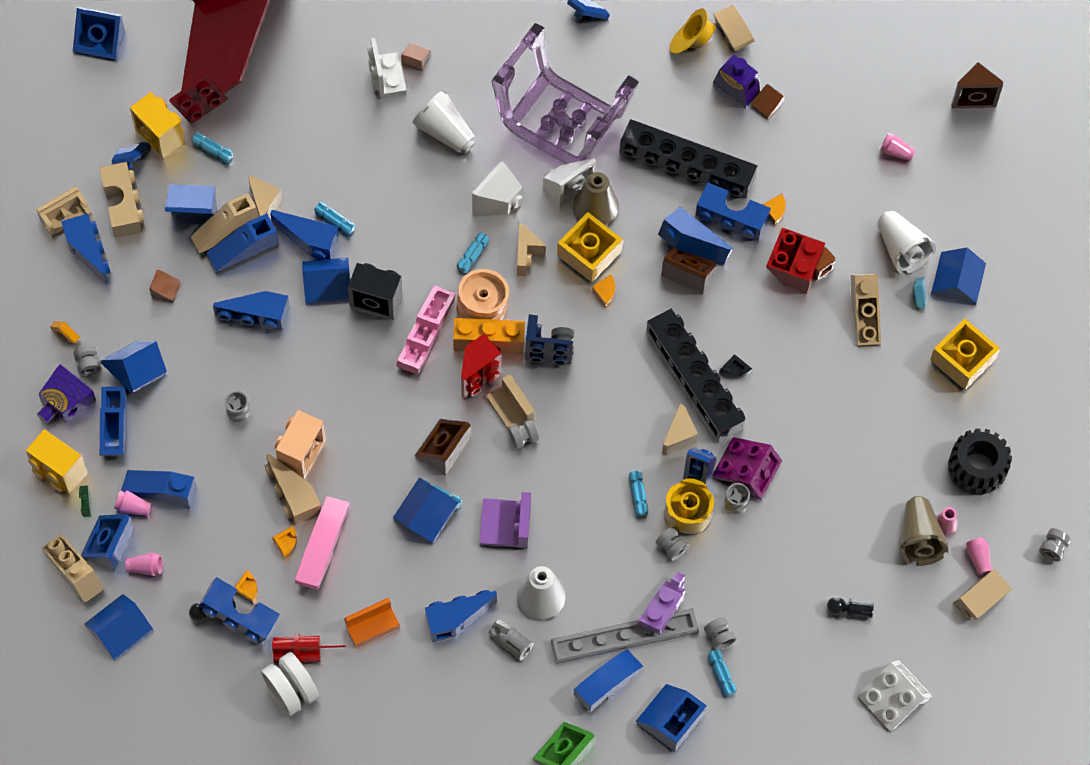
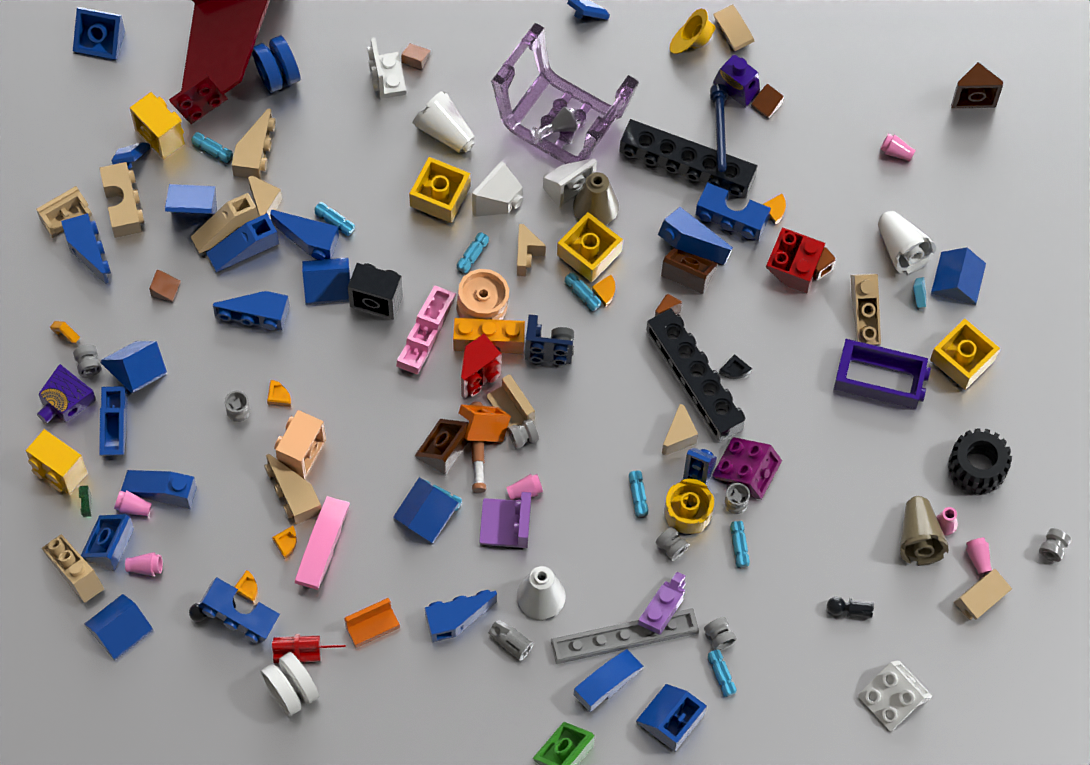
none -> tan slope [232,109,276,179]
none -> blue wheel [252,35,301,93]
none -> light orange tile [267,380,291,407]
none -> yellow brick [409,157,471,223]
none -> orange panel [458,405,511,442]
none -> nougat piece [470,402,486,493]
none -> bright pink cone [506,474,543,500]
none -> piece [530,107,581,144]
none -> medium azure axle [565,272,601,311]
none -> dark orange slope [655,294,682,316]
none -> dark blue piece [710,84,728,172]
none -> medium azure axle [730,521,750,568]
none -> dark purple piece [833,339,931,409]

